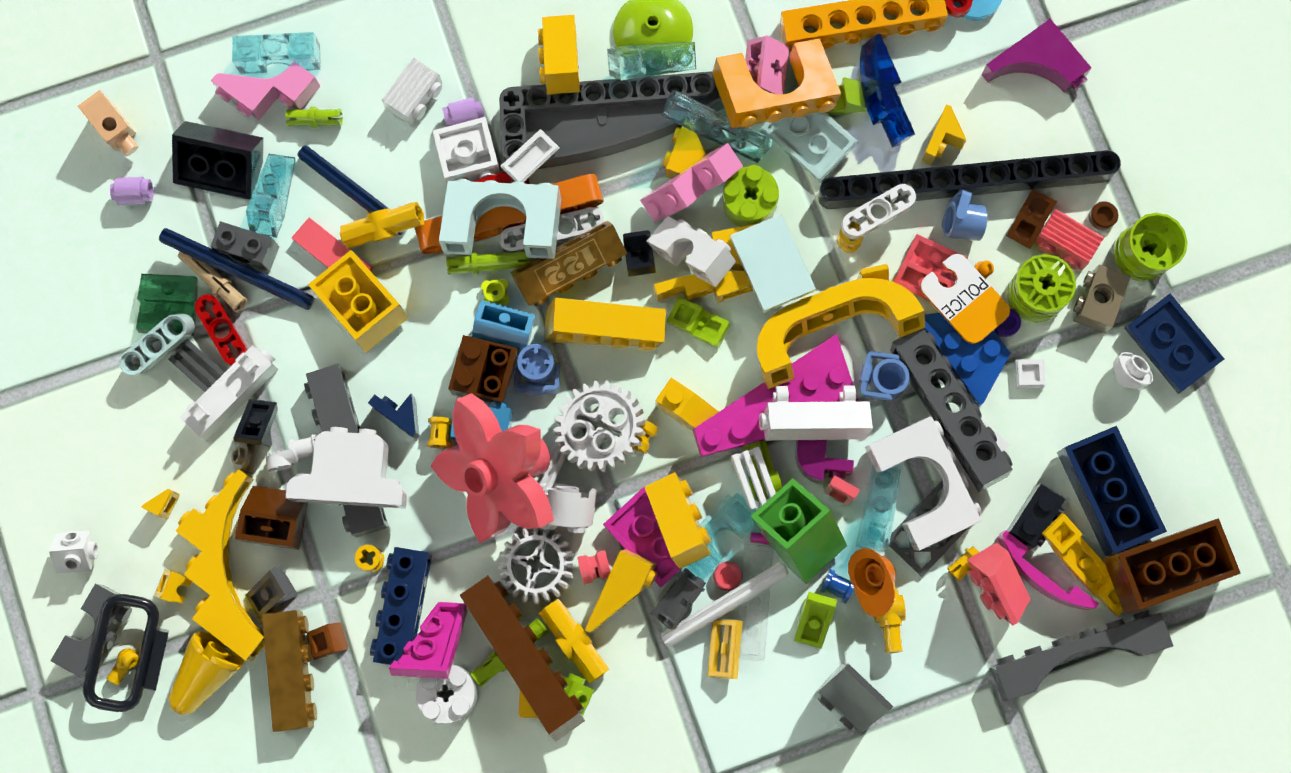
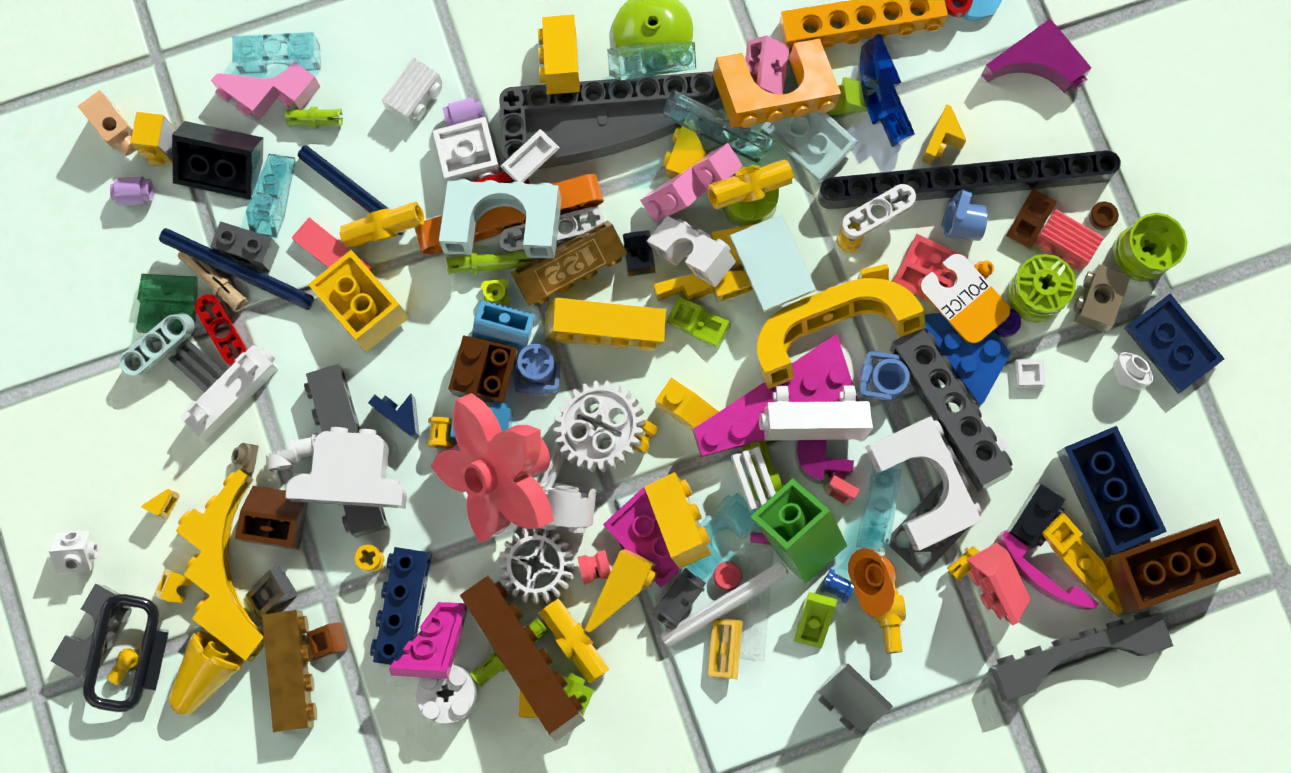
black slope [233,399,278,446] -> none
none -> yellow brick [130,112,176,166]
none -> yellow piece [707,159,794,209]

